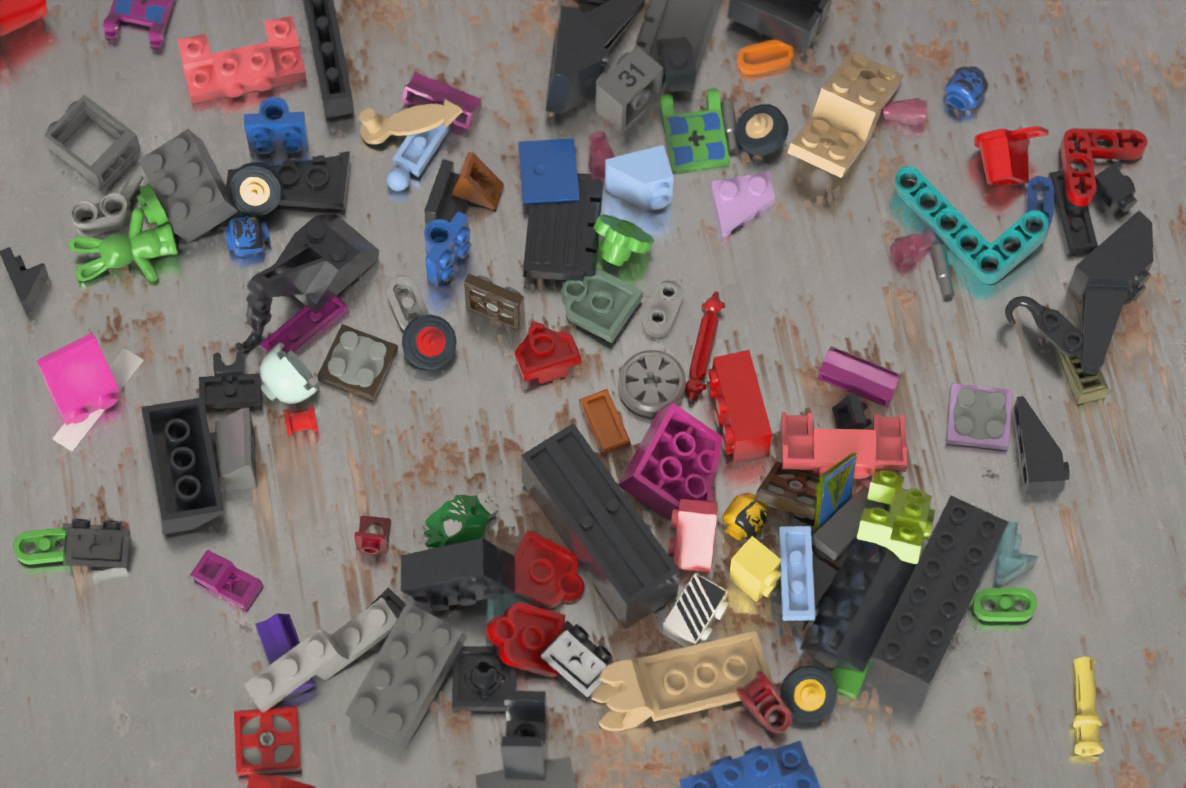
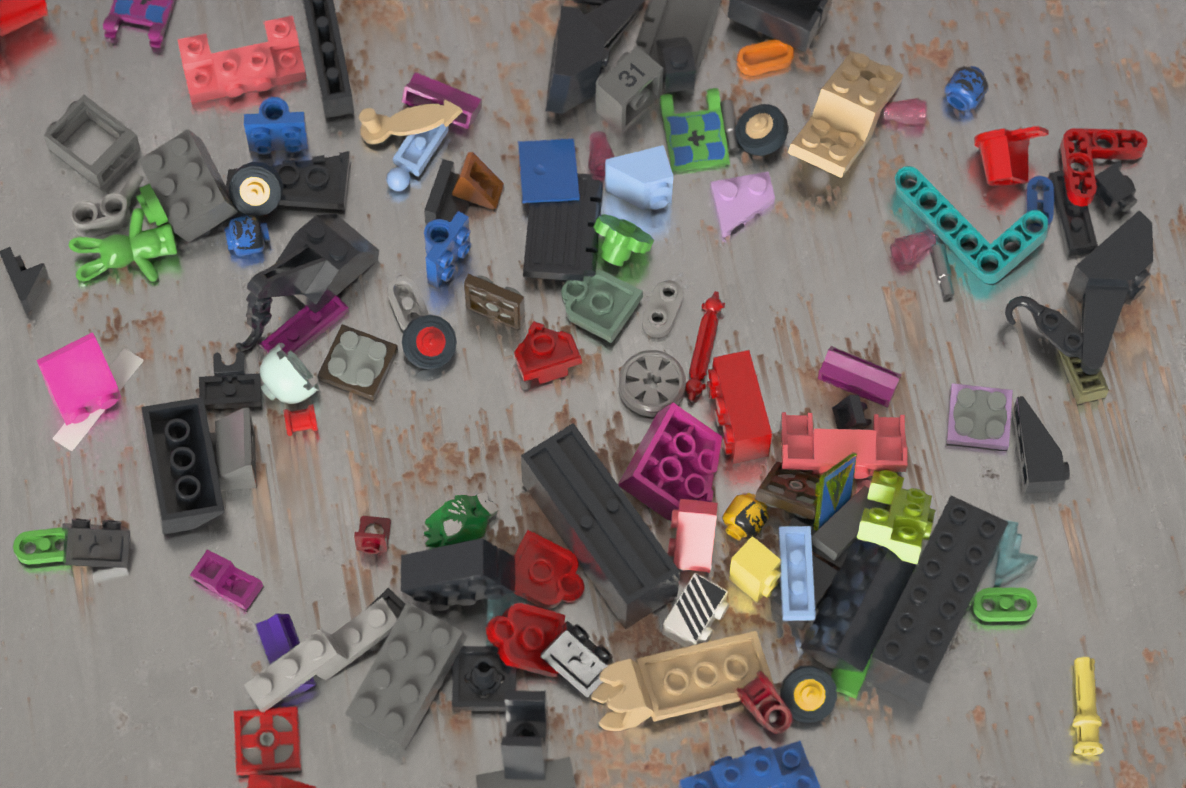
orange tile [579,389,631,456] -> none

